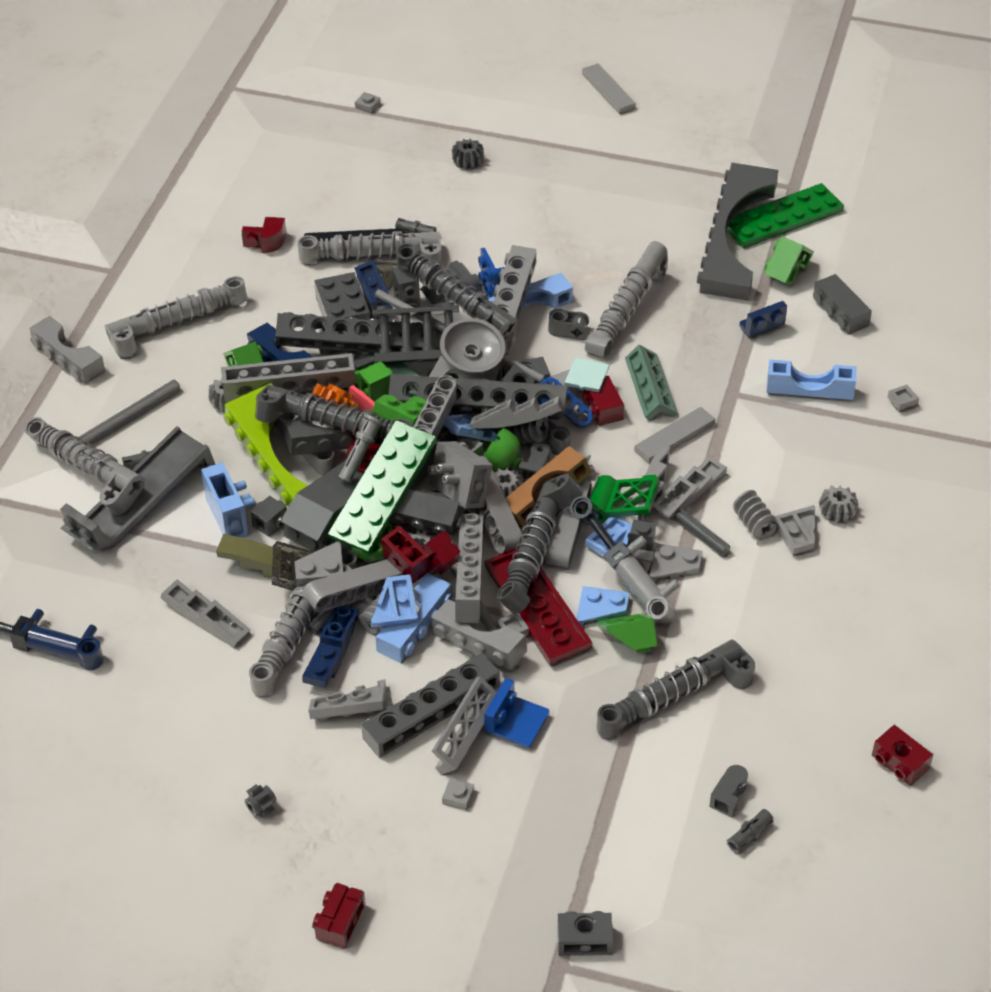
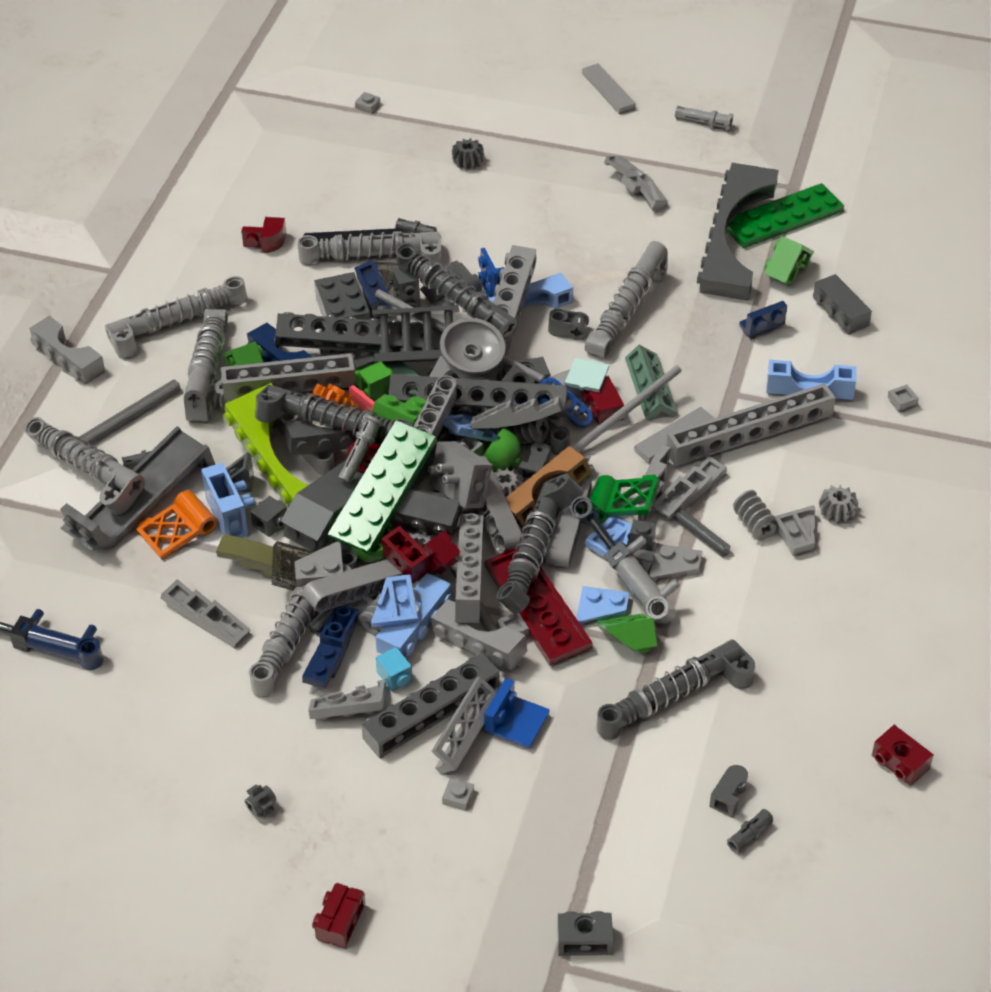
none -> orange piece [136,490,218,560]
none -> light grey piece [184,309,228,422]
none -> dark grey slope [226,452,254,492]
none -> medium azure brick [375,647,412,692]
none -> light grey piece [572,365,682,453]
none -> light grey plate [604,155,668,210]
none -> light grey brick [667,383,836,466]
none -> light grey pin [675,106,734,131]

